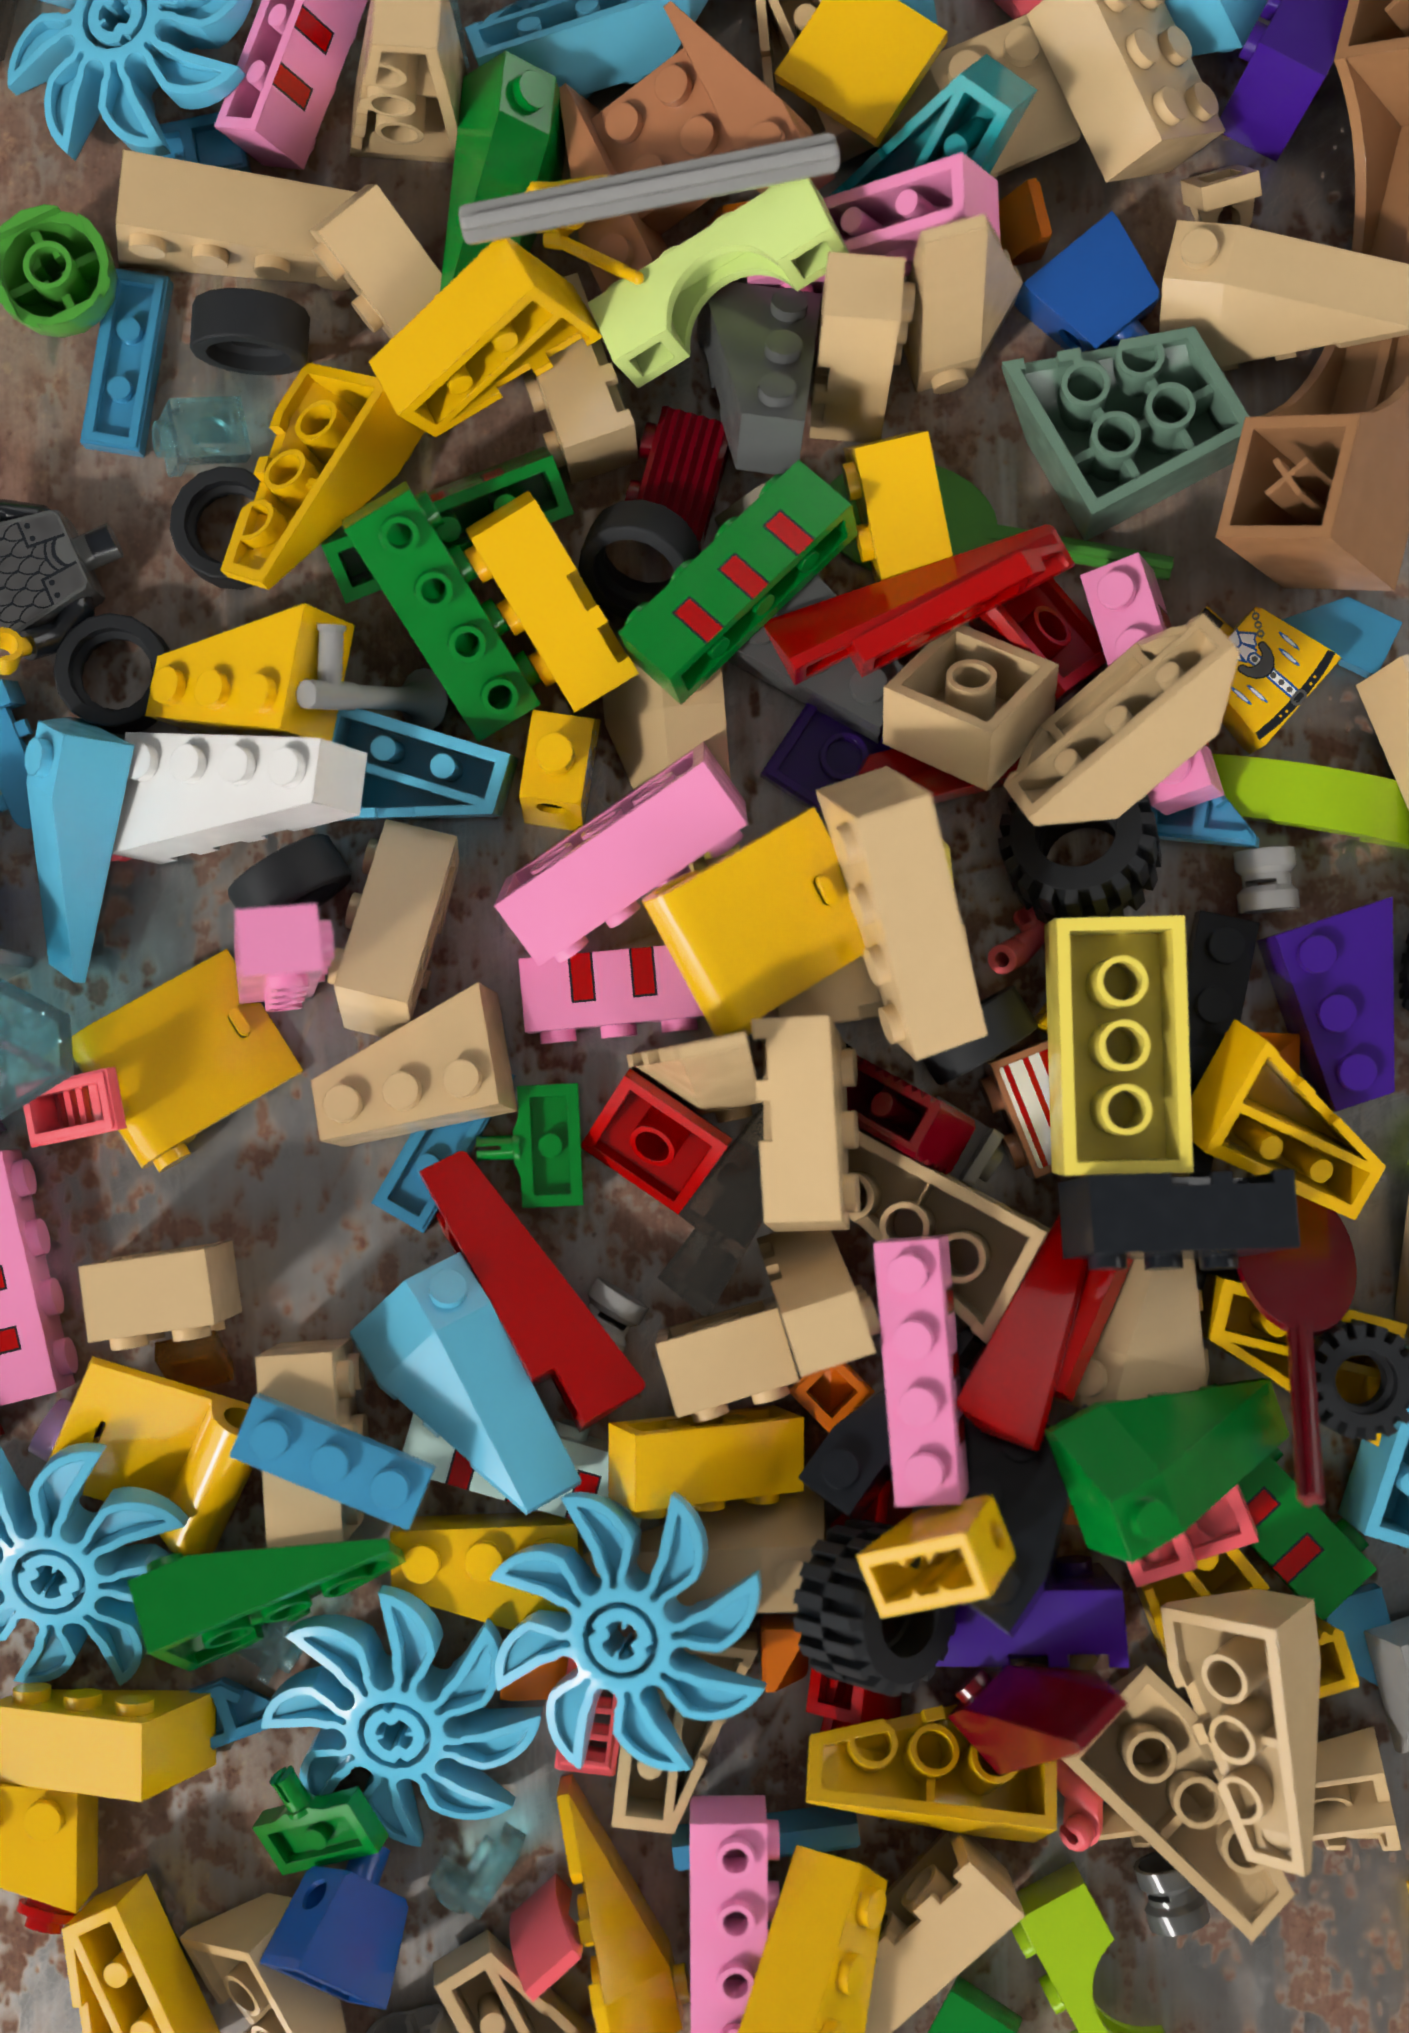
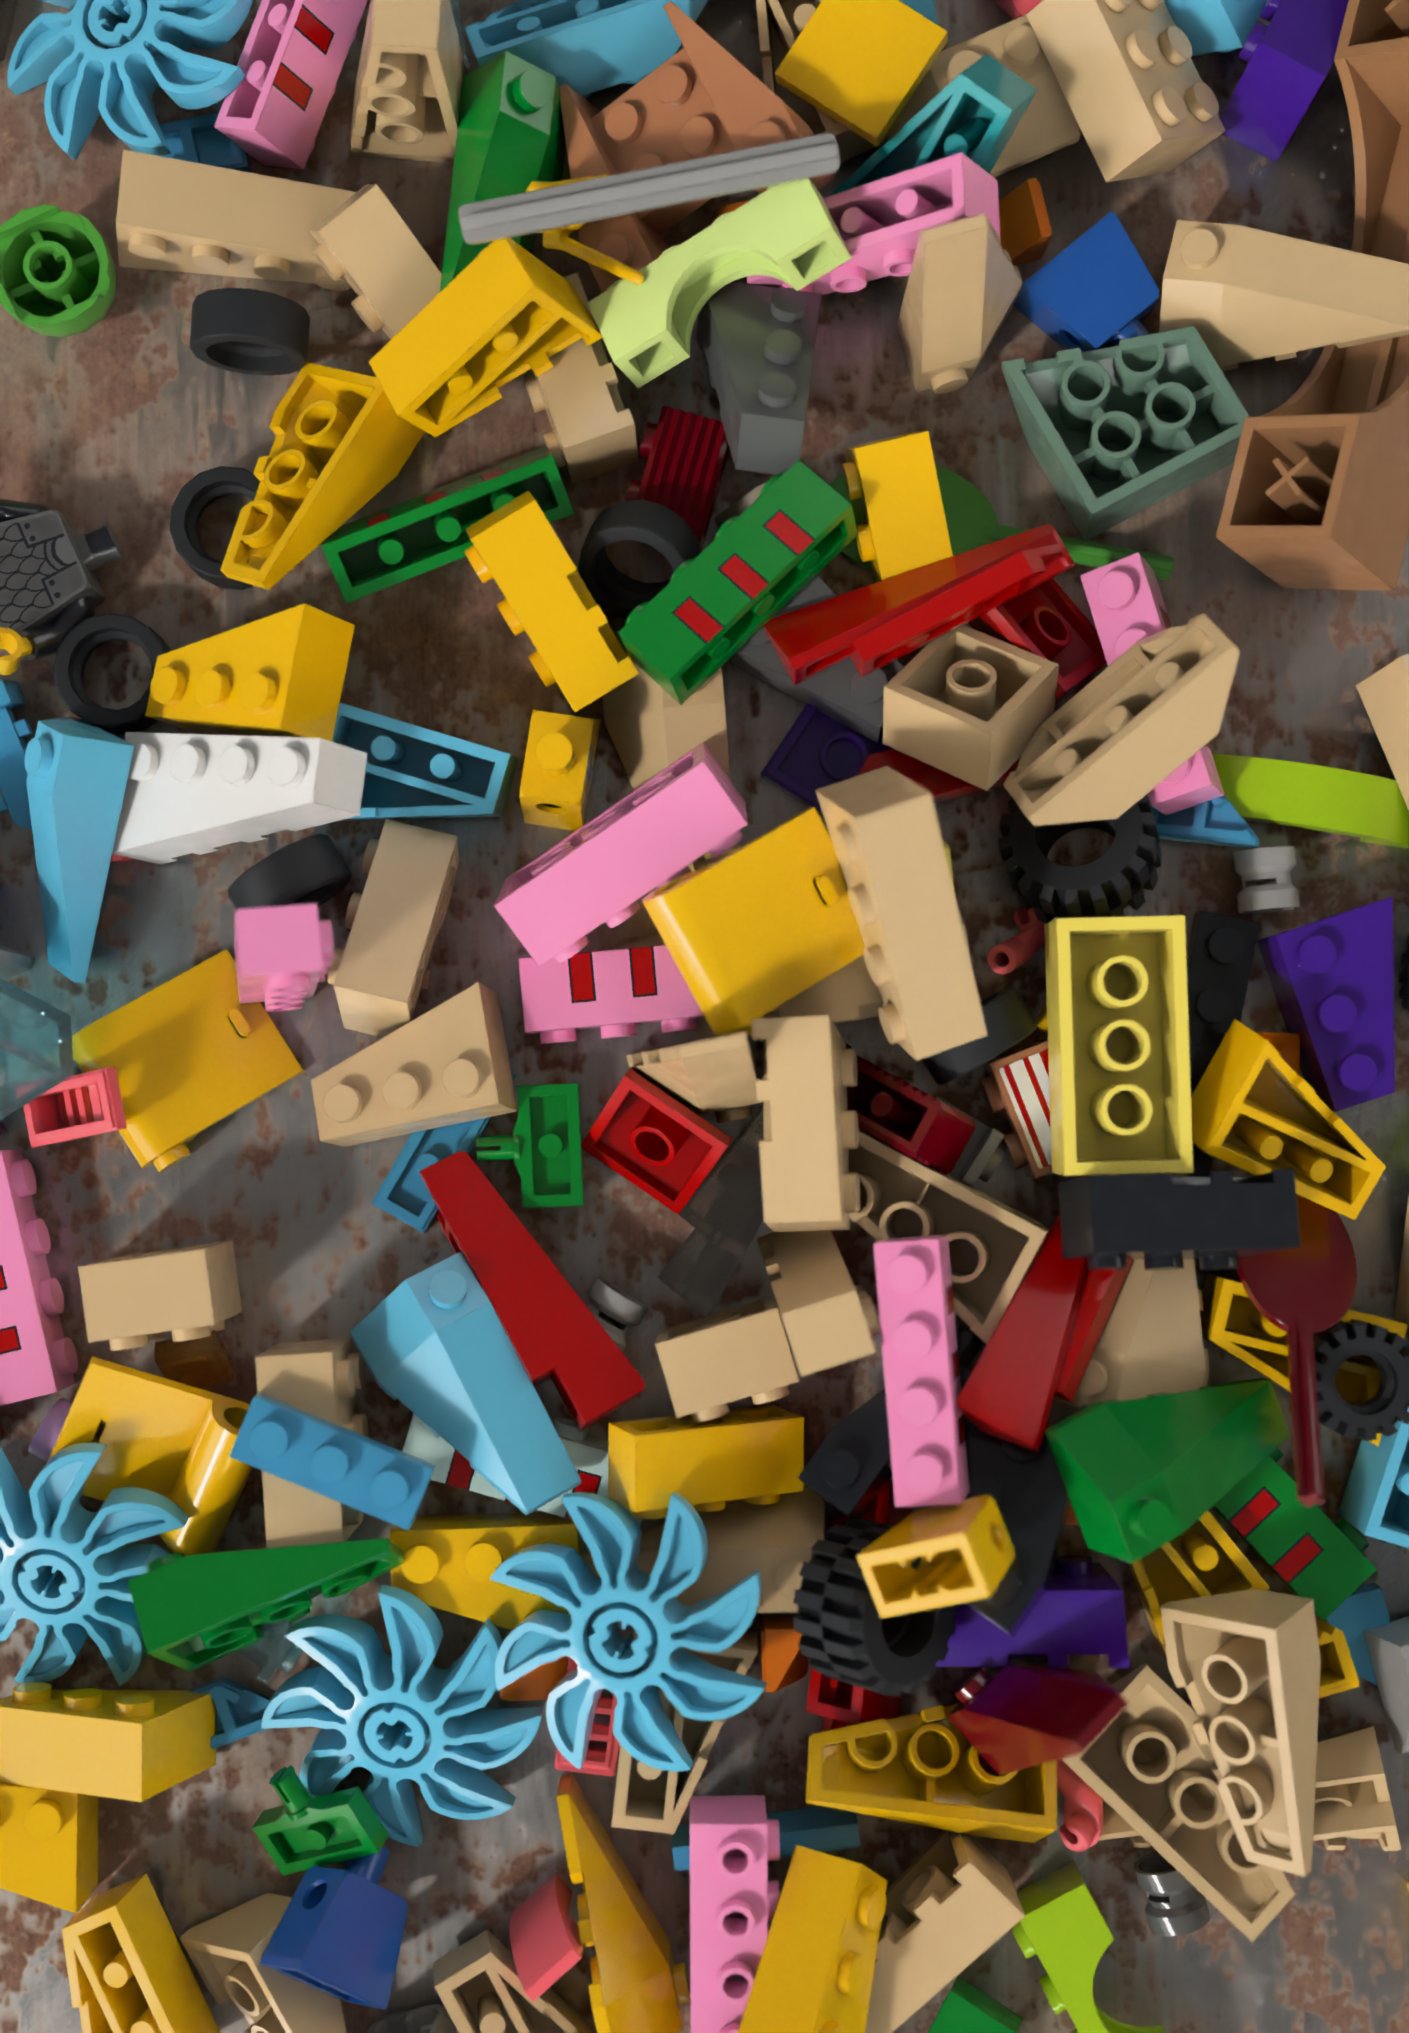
red plate [16,1897,79,1935] -> none
dark azure tile [80,268,174,458] -> none
clear light blue bracket [152,396,252,477] -> none
light grey piece [296,624,449,730] -> none
green brick [342,481,542,742] -> none
clear light blue bracket [428,1822,526,1919] -> none
orange slope [788,1362,875,1433] -> none
tan wedge [809,251,915,443] -> none
coral slope [1126,1483,1259,1588] -> none
tan tile [1180,164,1262,227] -> none
yellow torso [1198,606,1341,754] -> none
dark azure tile [1281,597,1403,678] -> none

